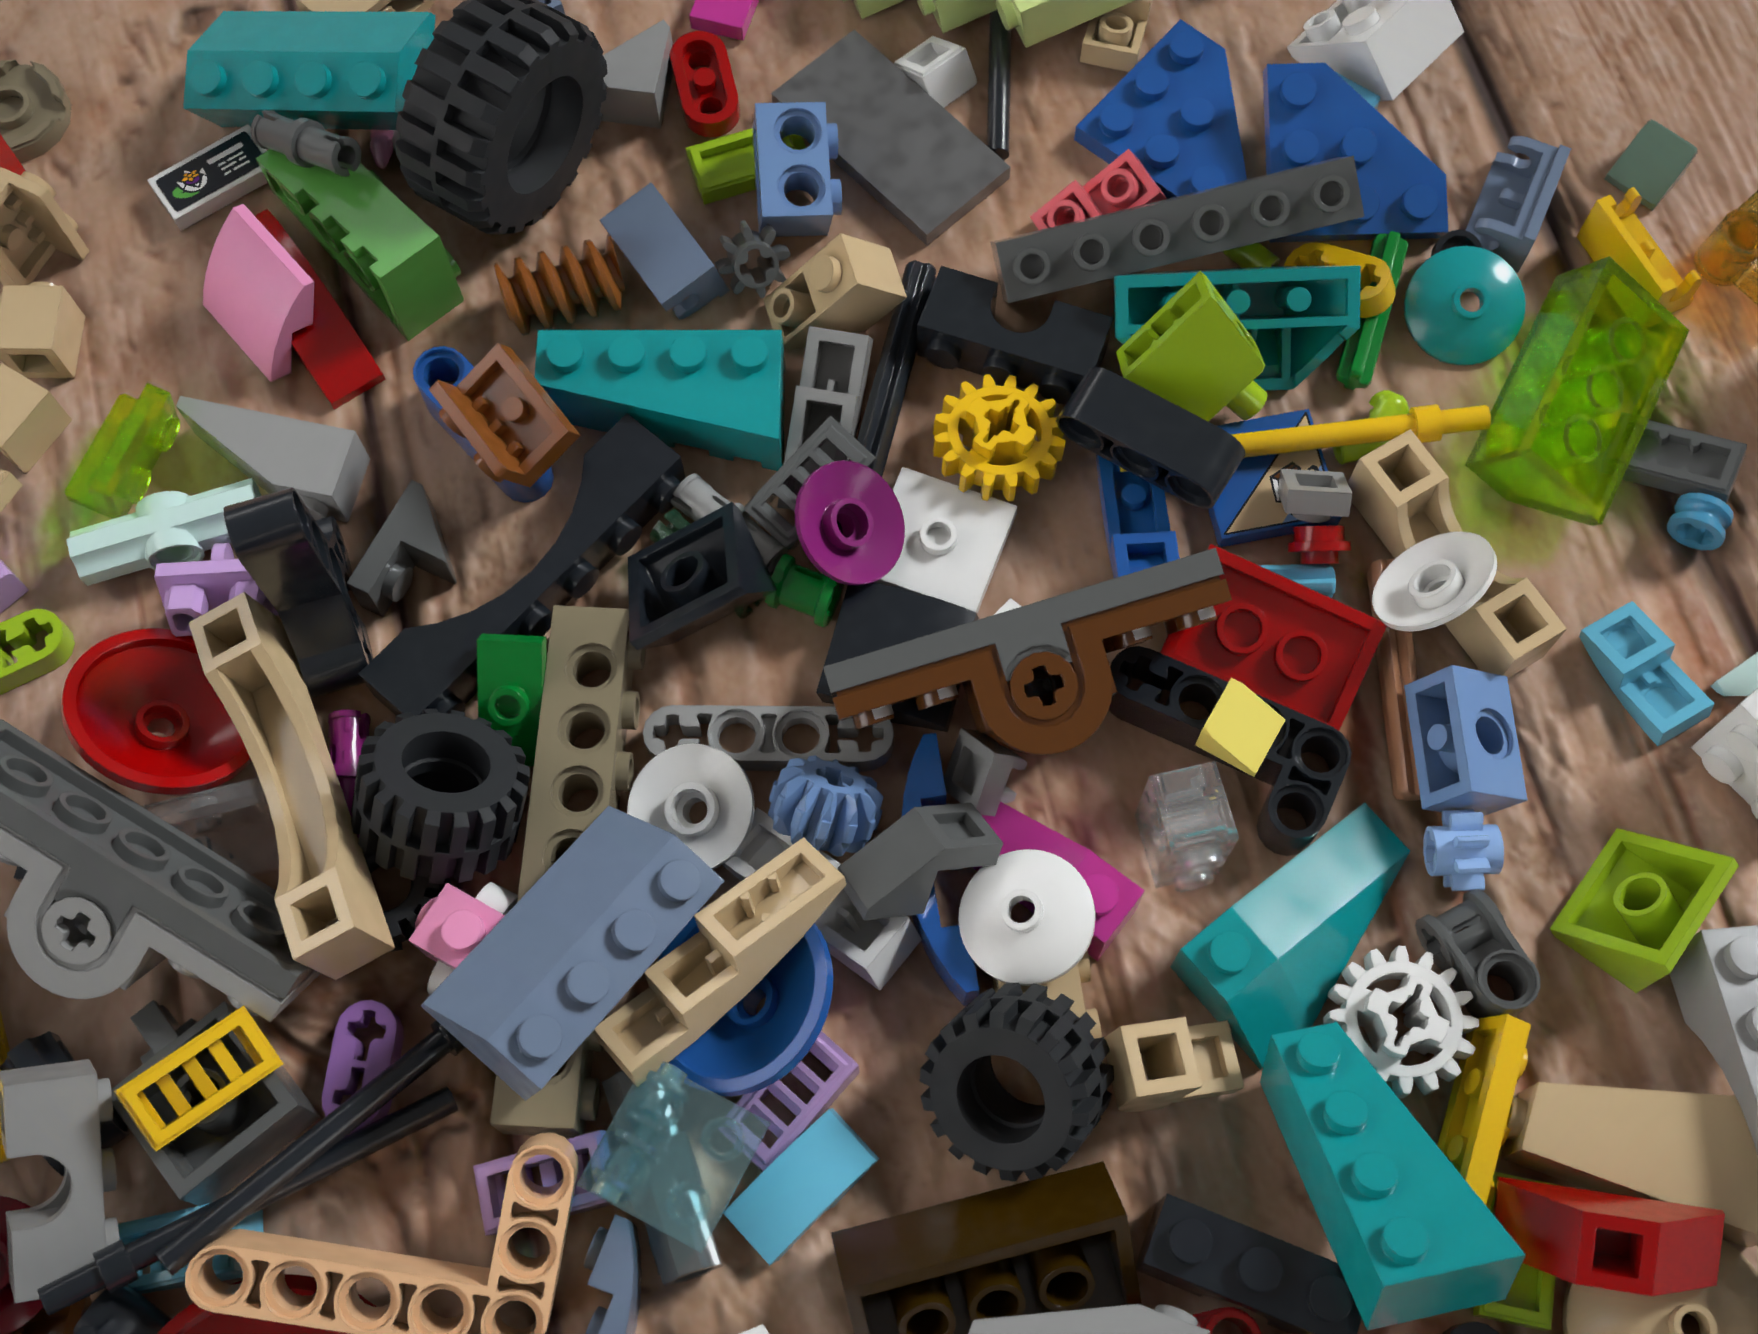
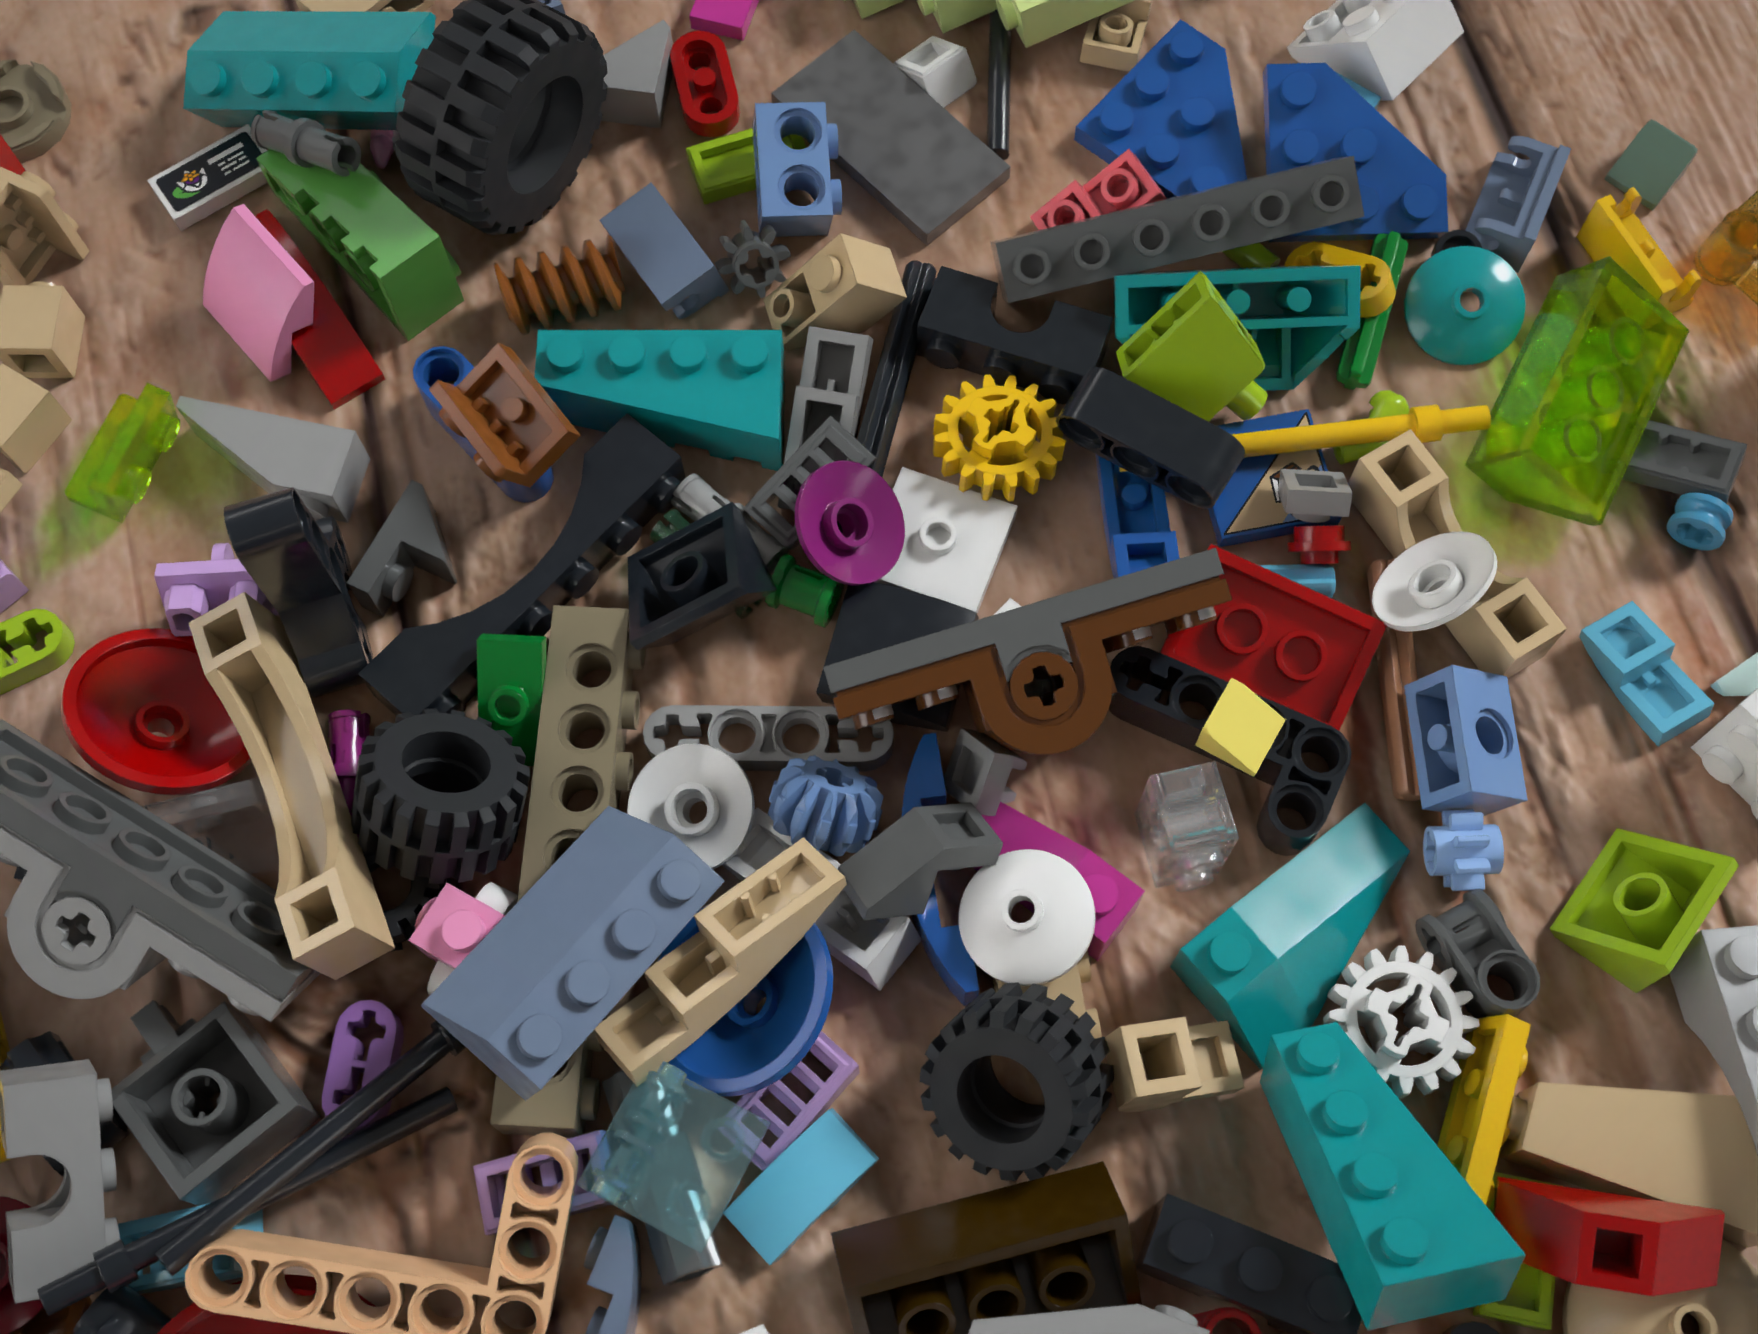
light aqua piece [66,478,261,586] -> none
yellow slope [113,1005,284,1151] -> none

